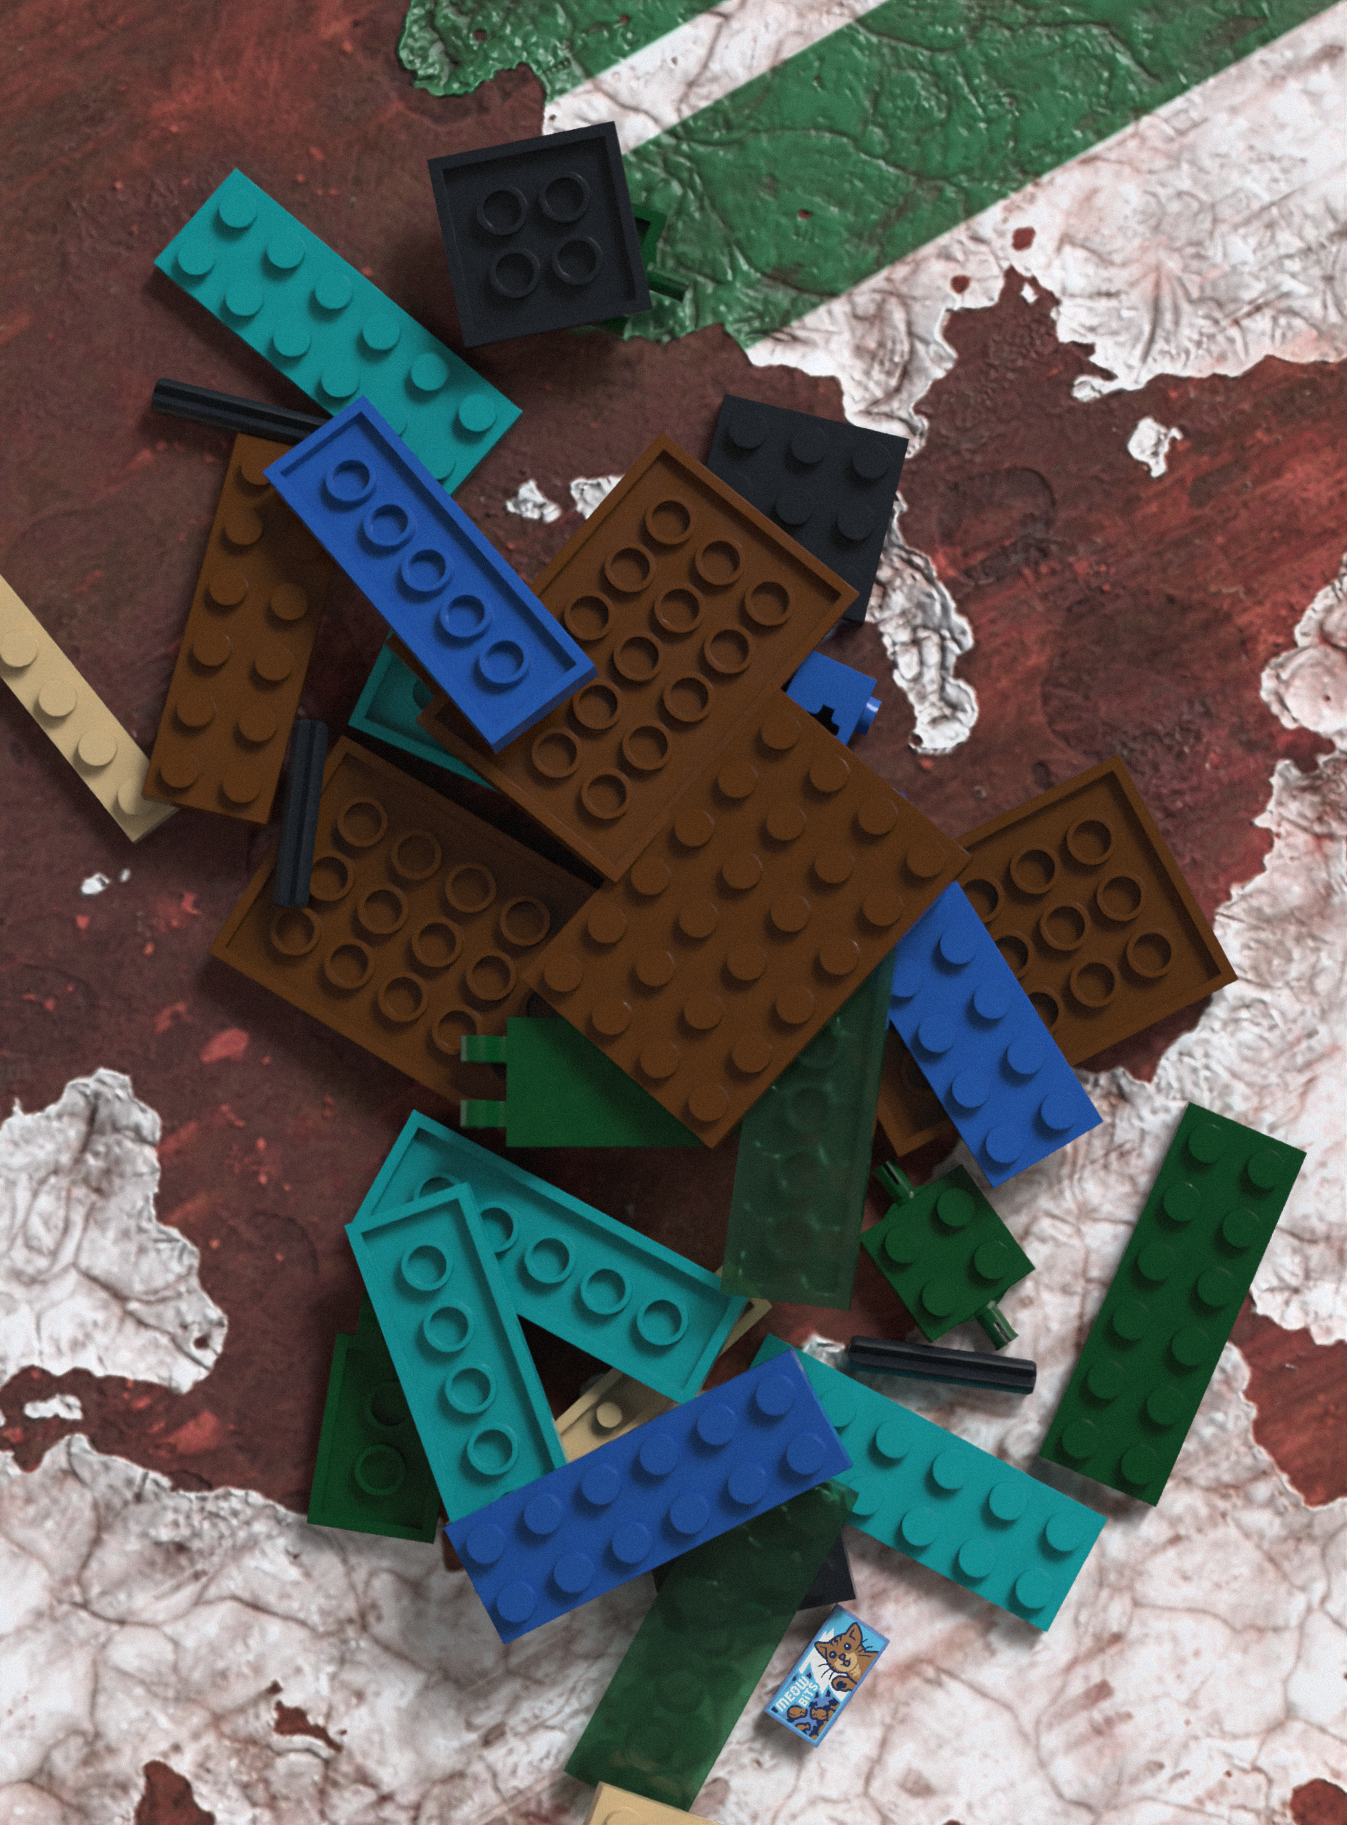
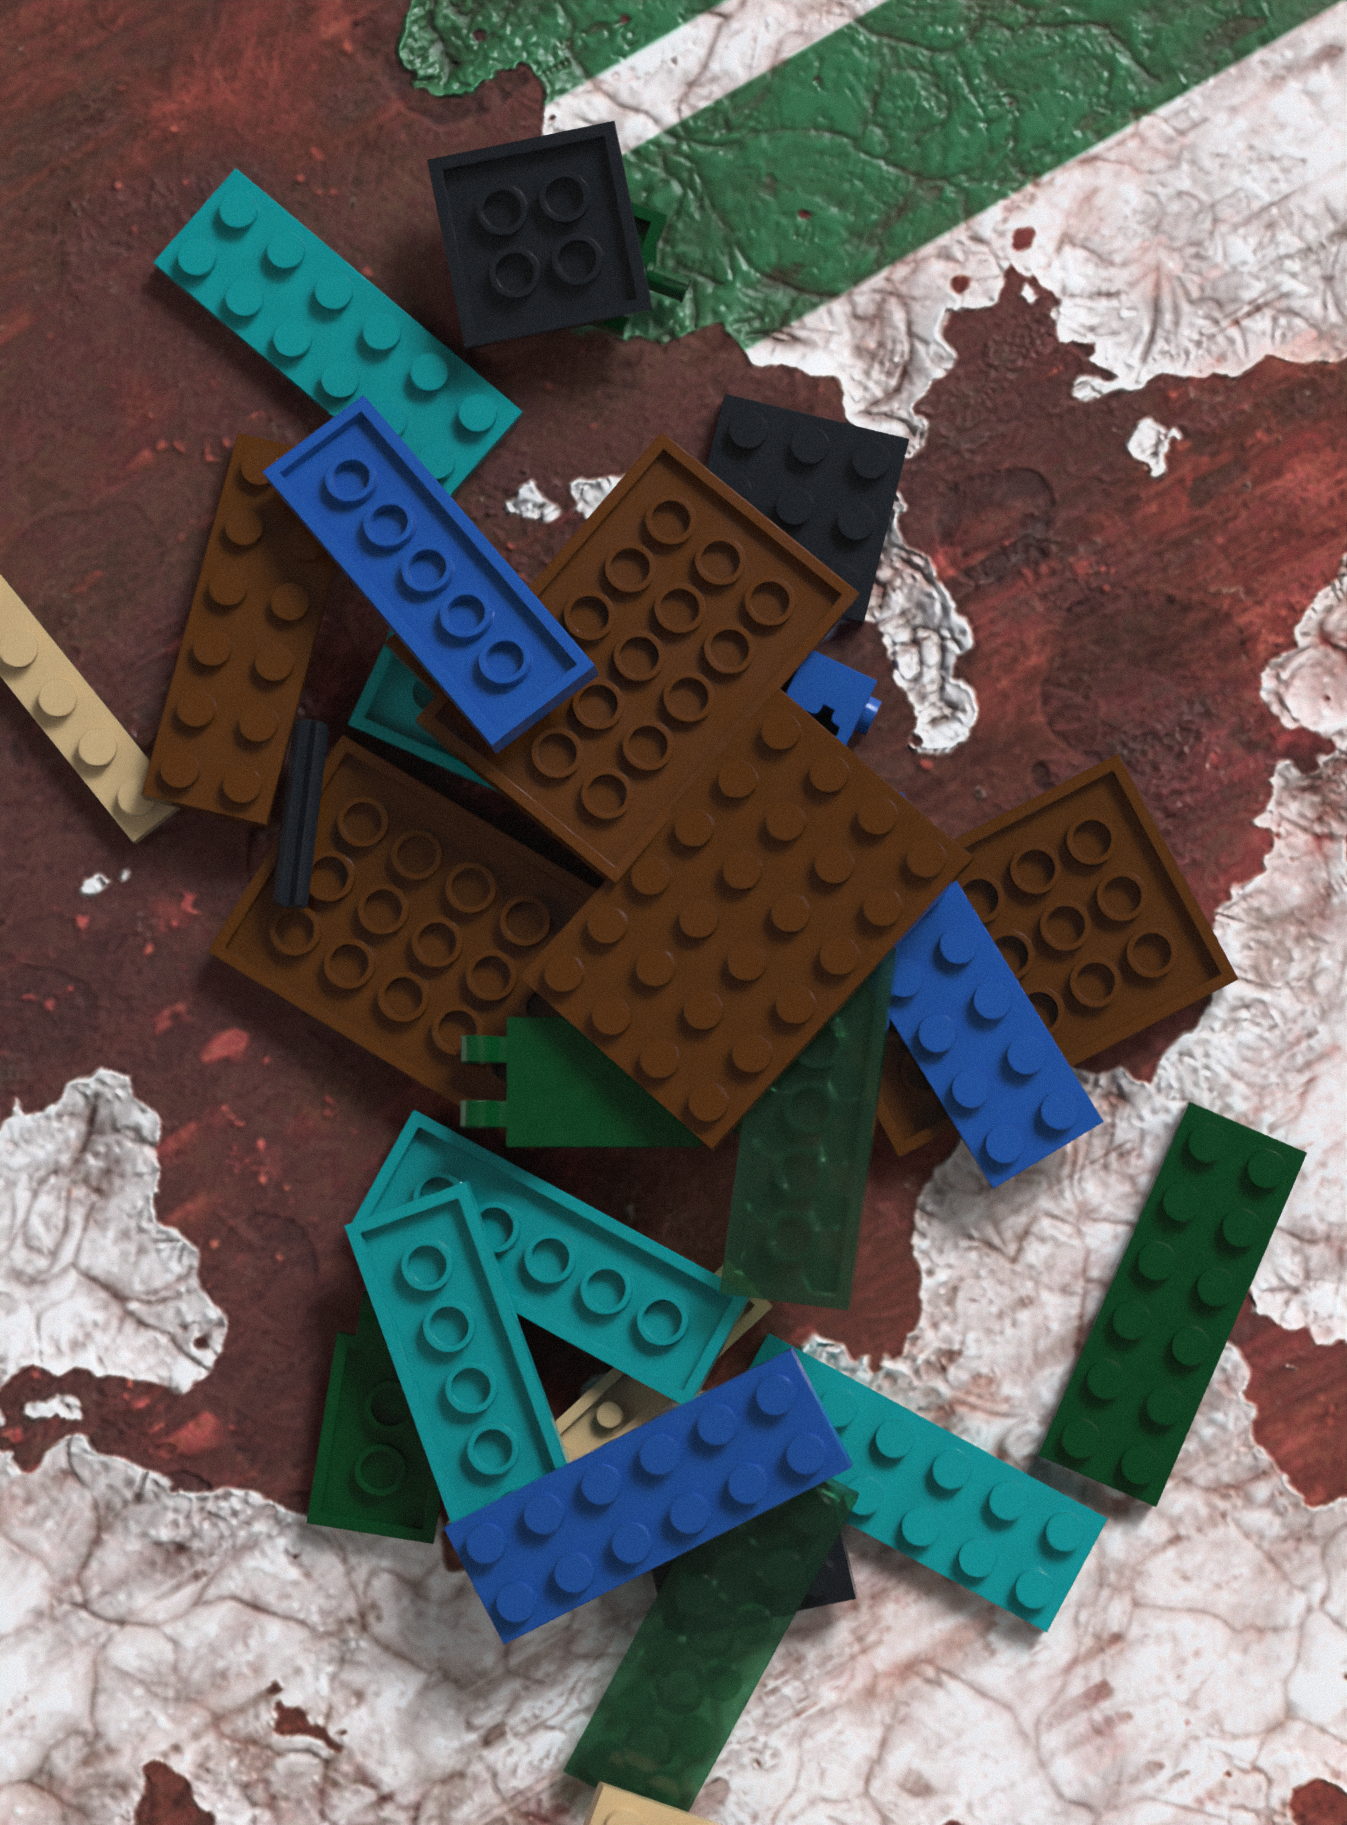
black axle [151,378,330,446] -> none
tile [764,1603,890,1748] -> none
black axle [847,1335,1037,1395] -> none
dark green plate [855,1157,1036,1351] -> none

